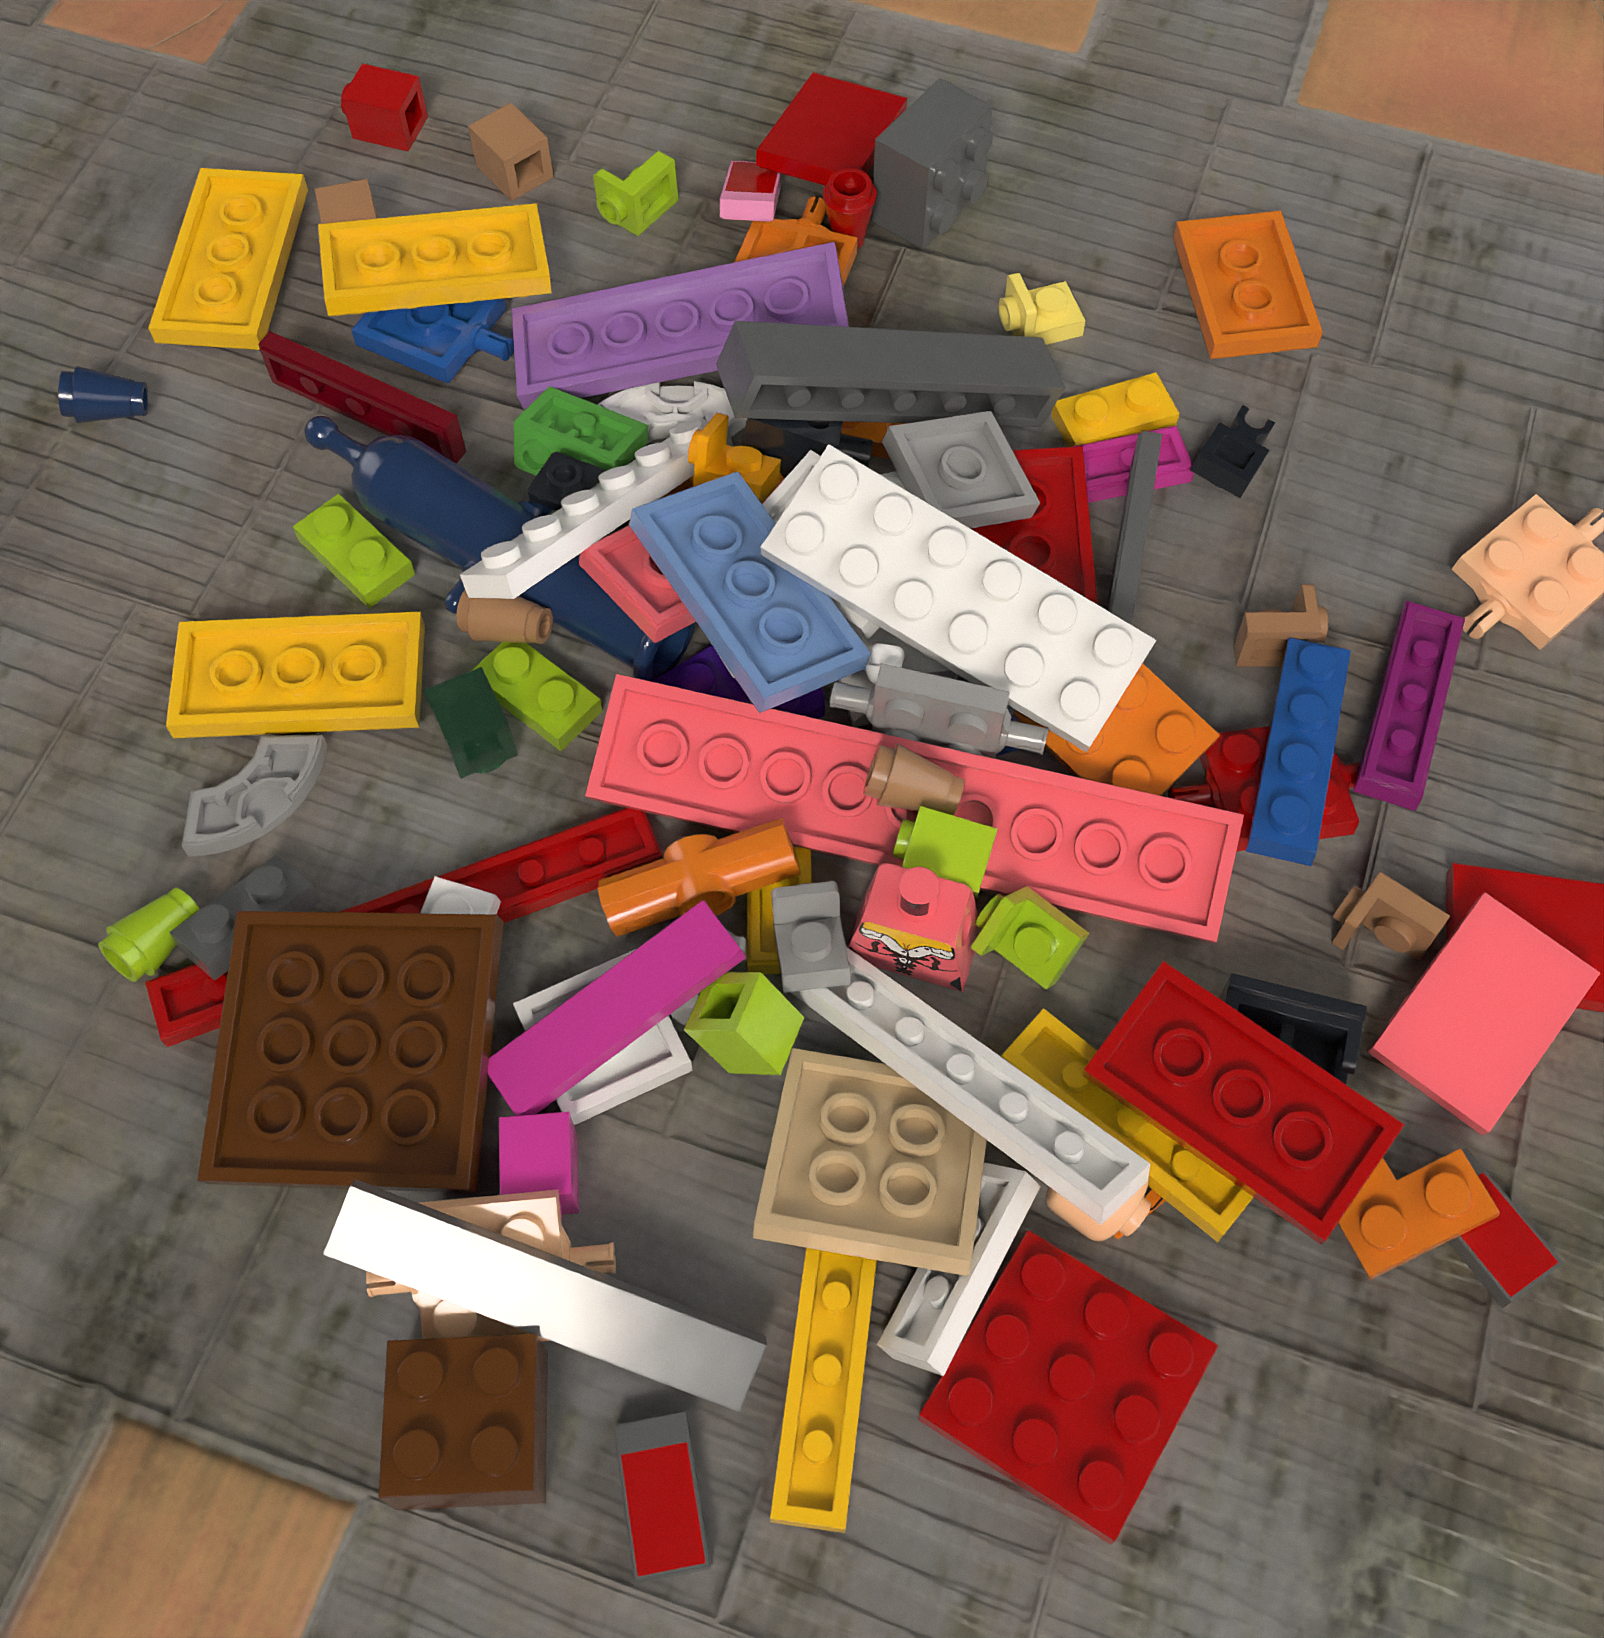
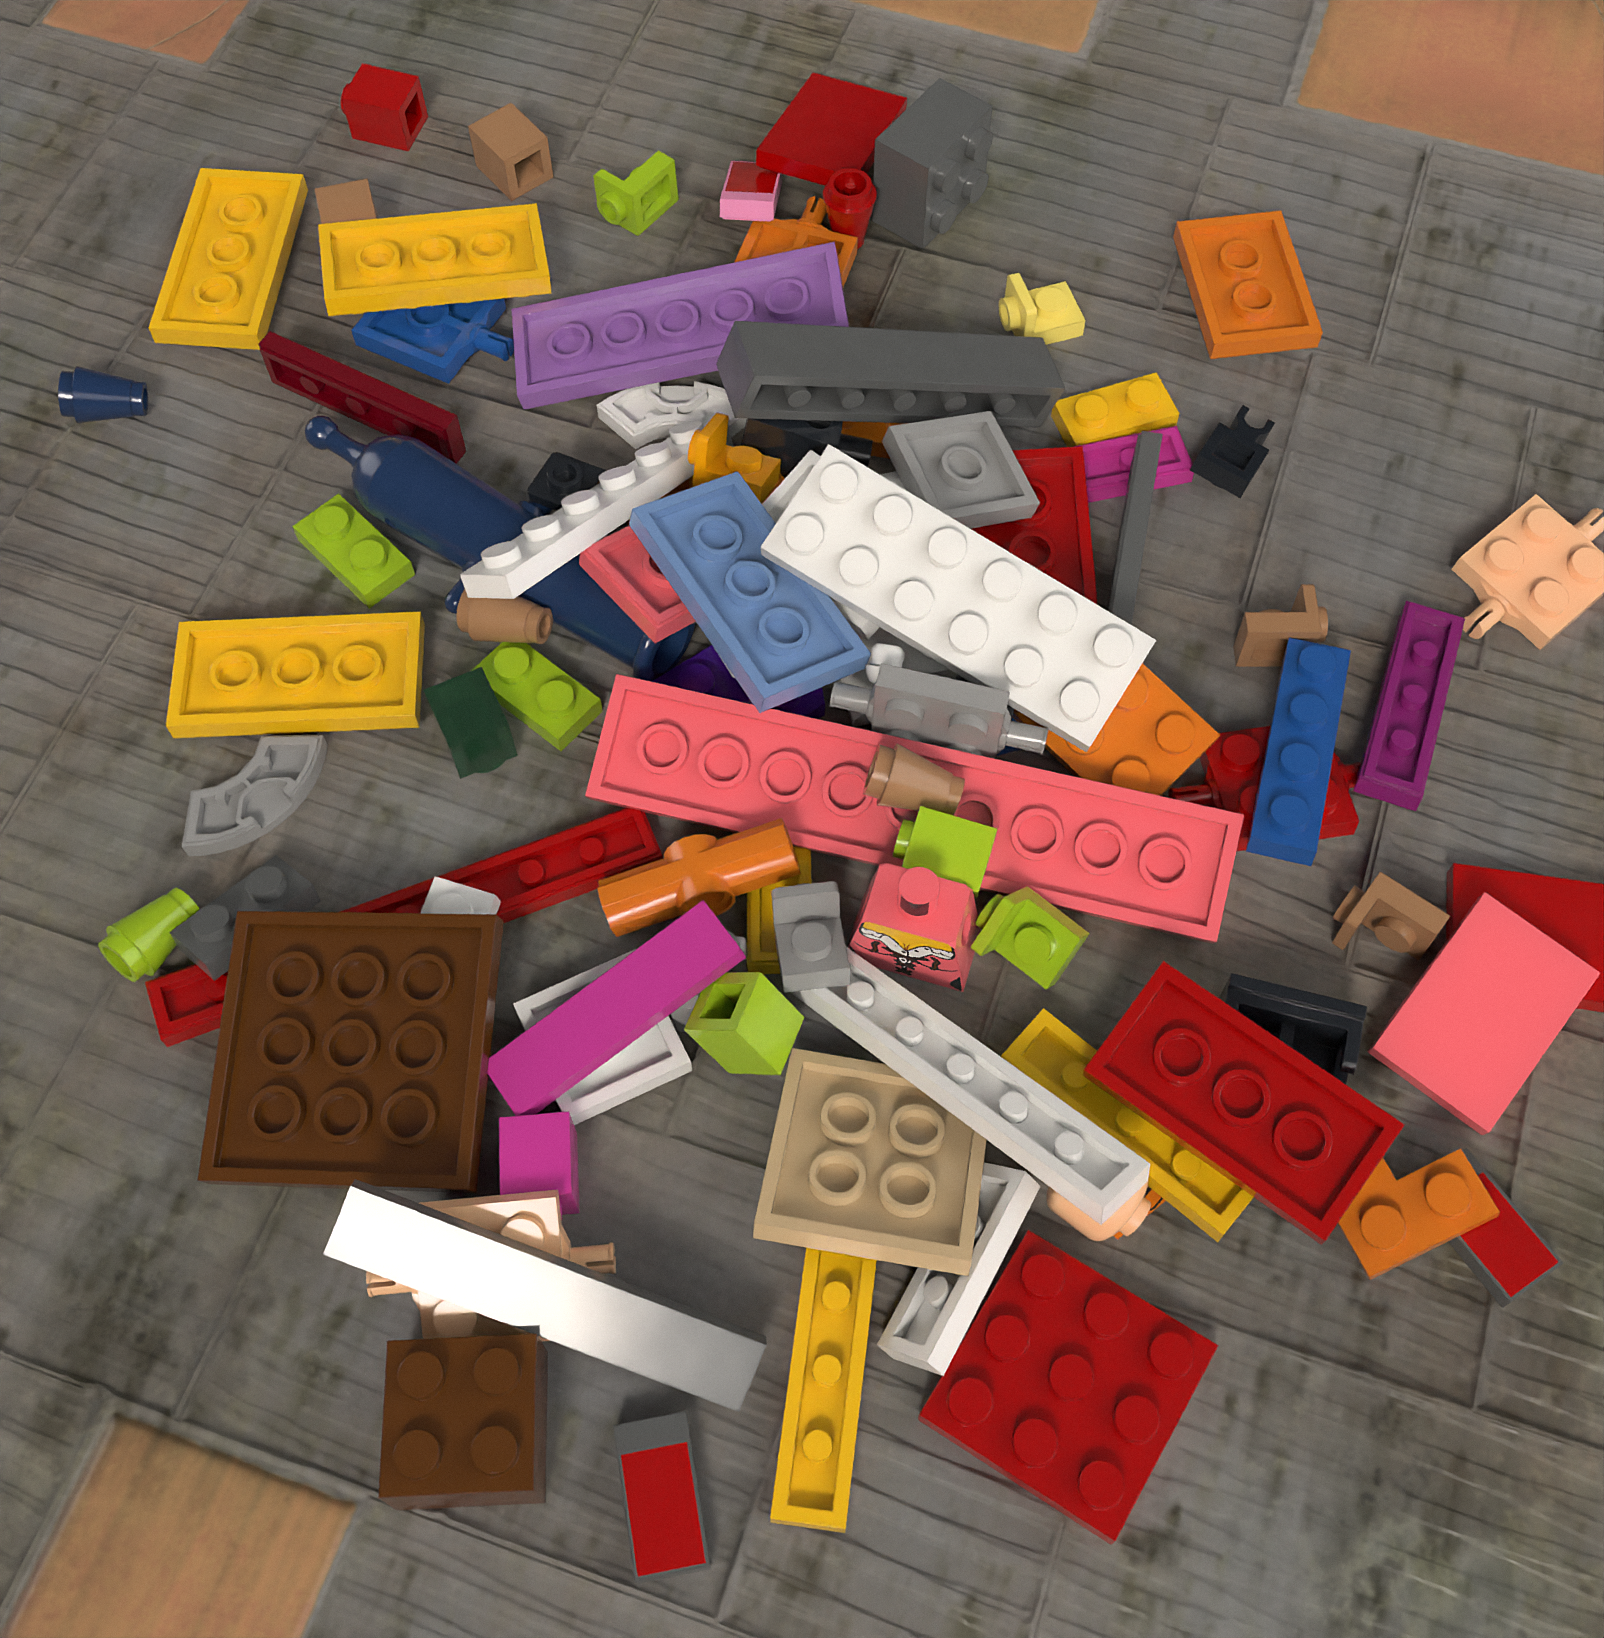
bright green bracket [514,386,649,476] -> none

